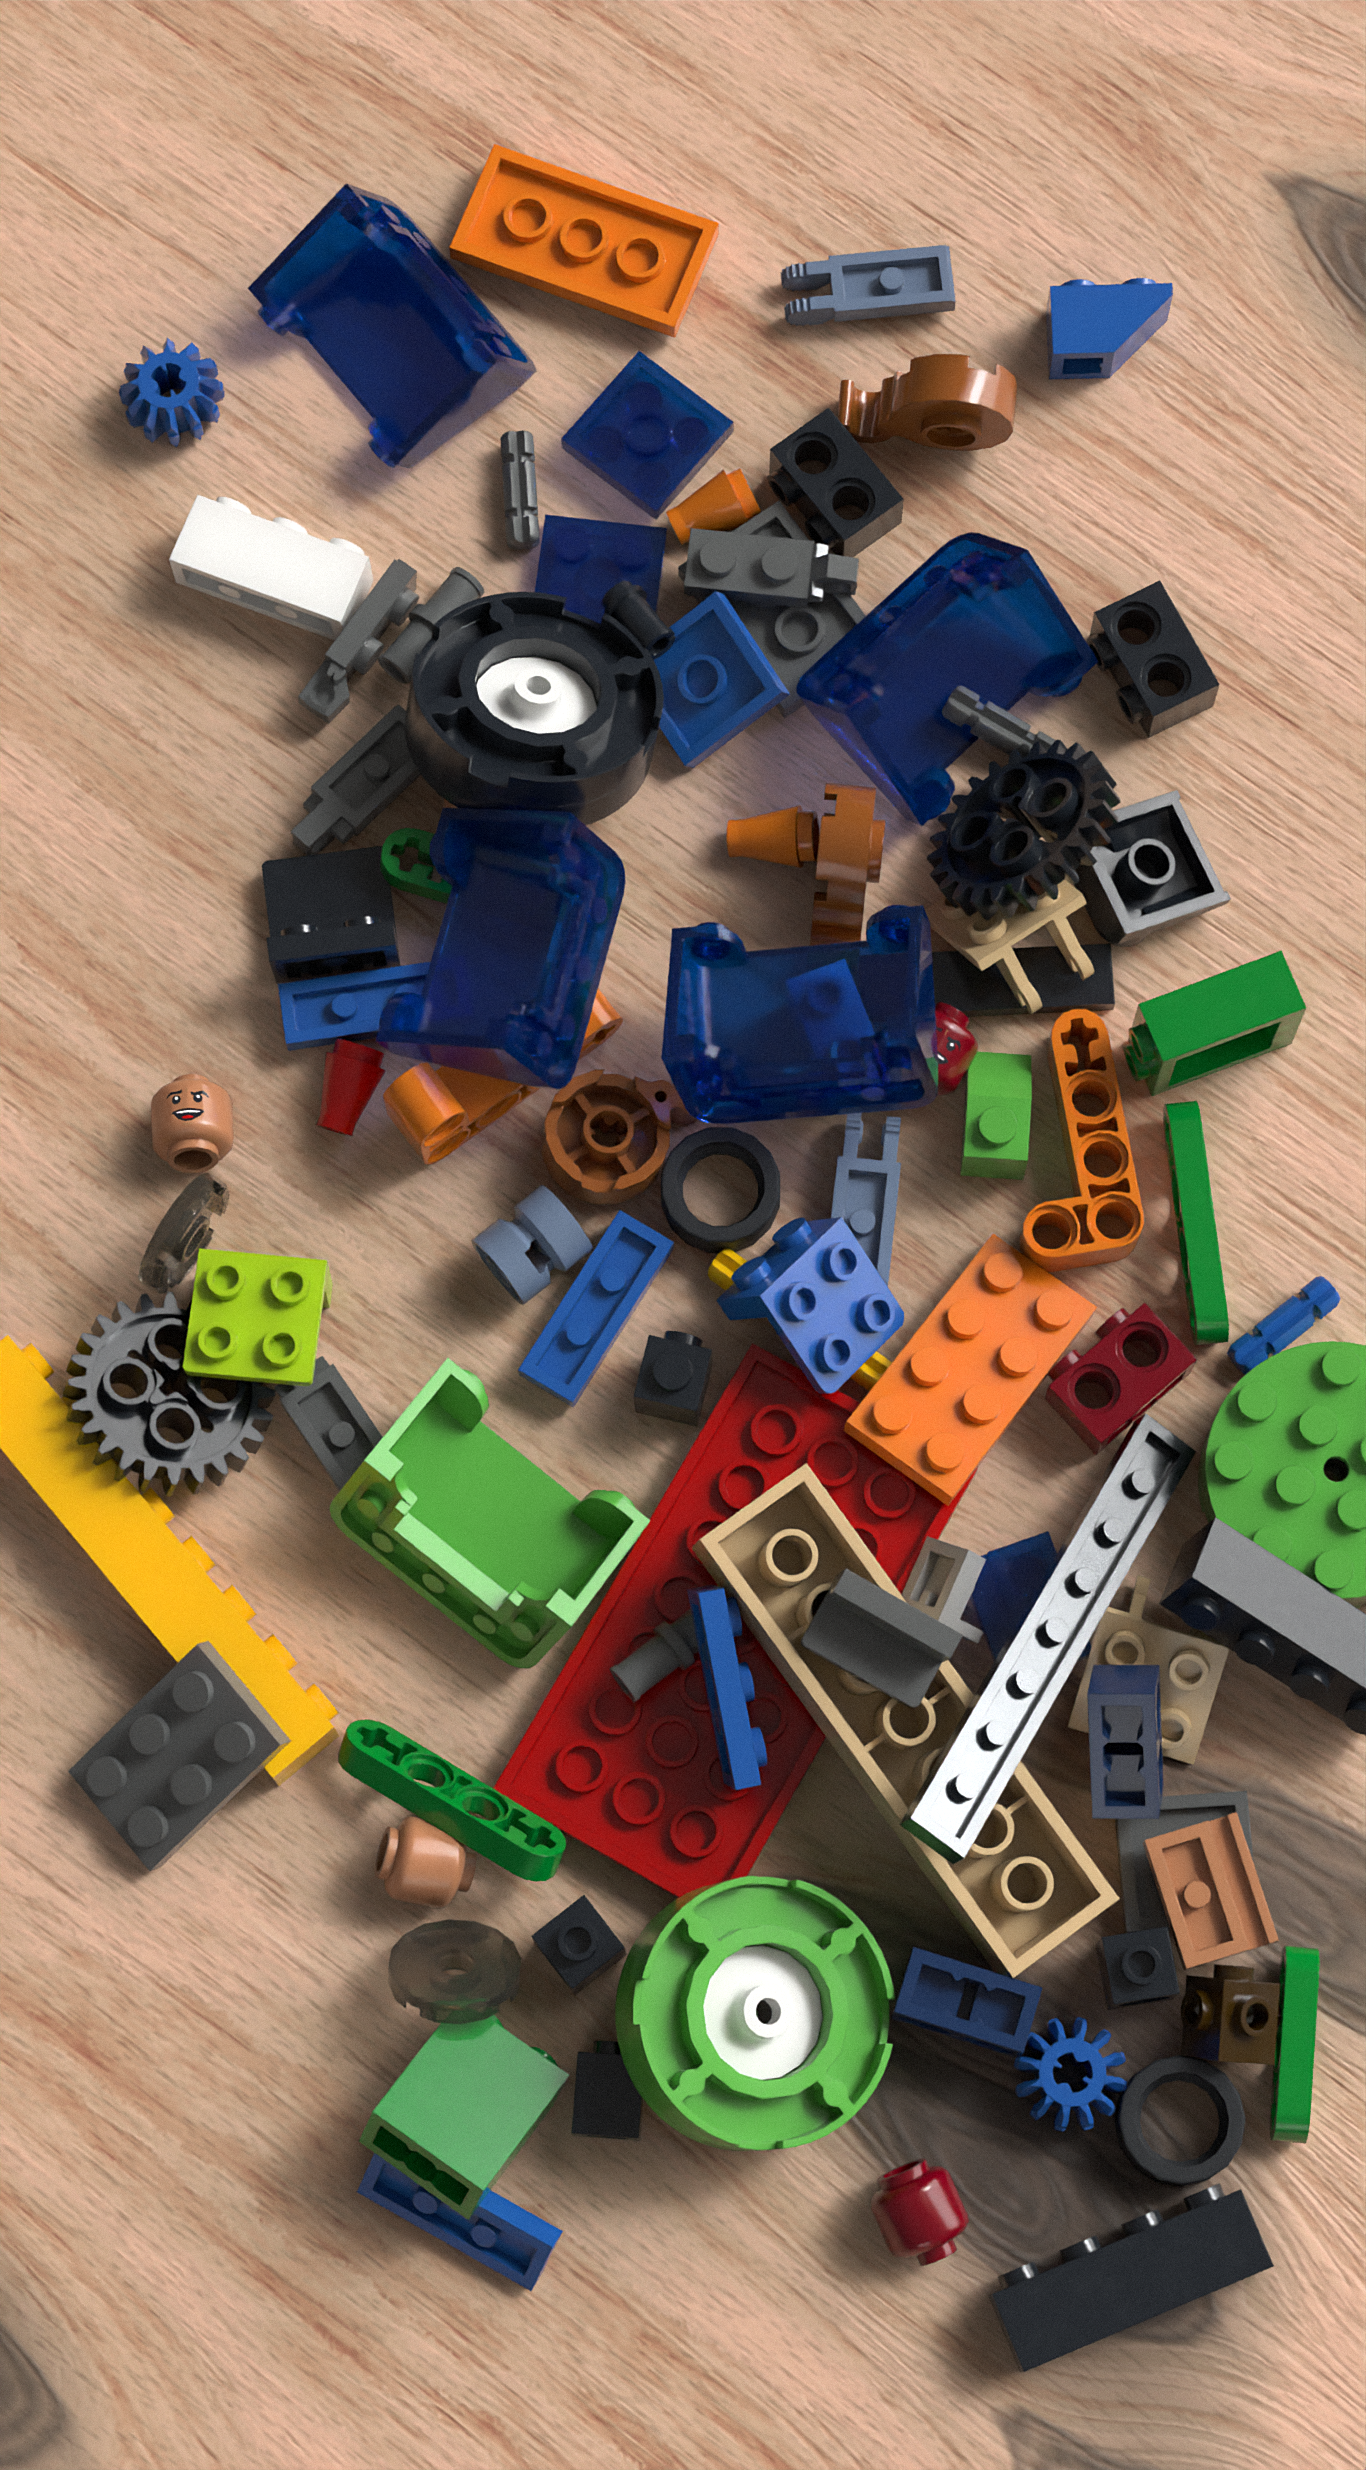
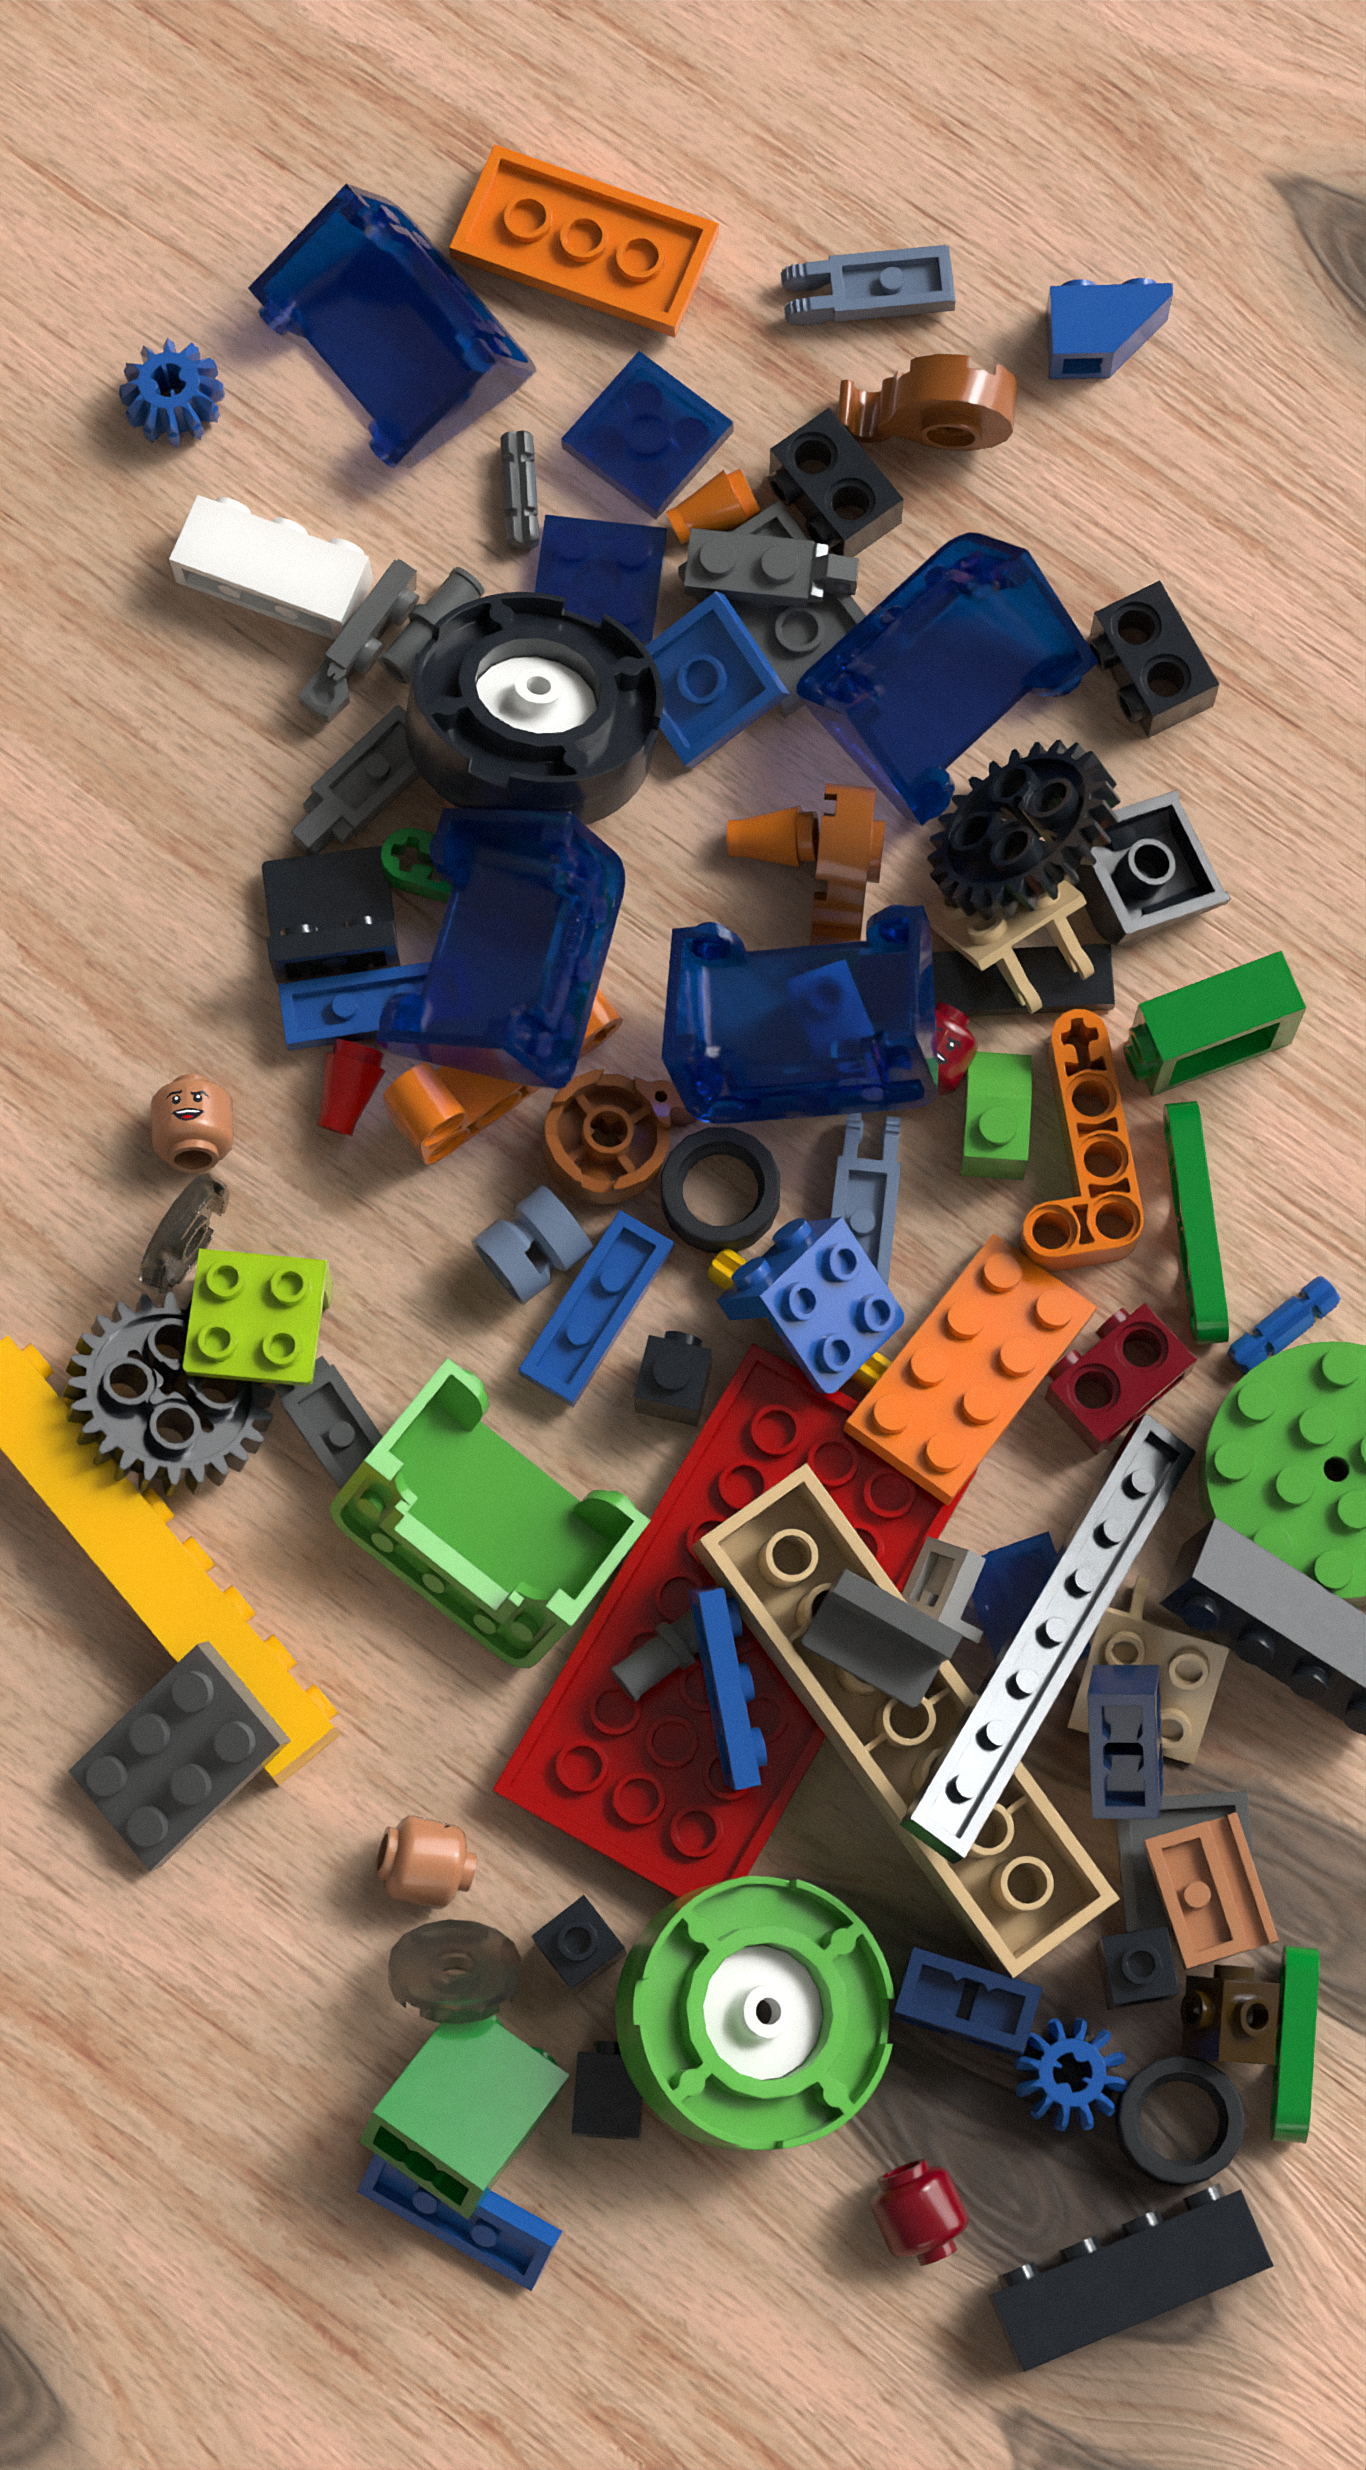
green beam [338,1719,566,1882] -> none
black pin [601,581,676,660] -> none
dark grey axle [942,686,1056,758] -> none

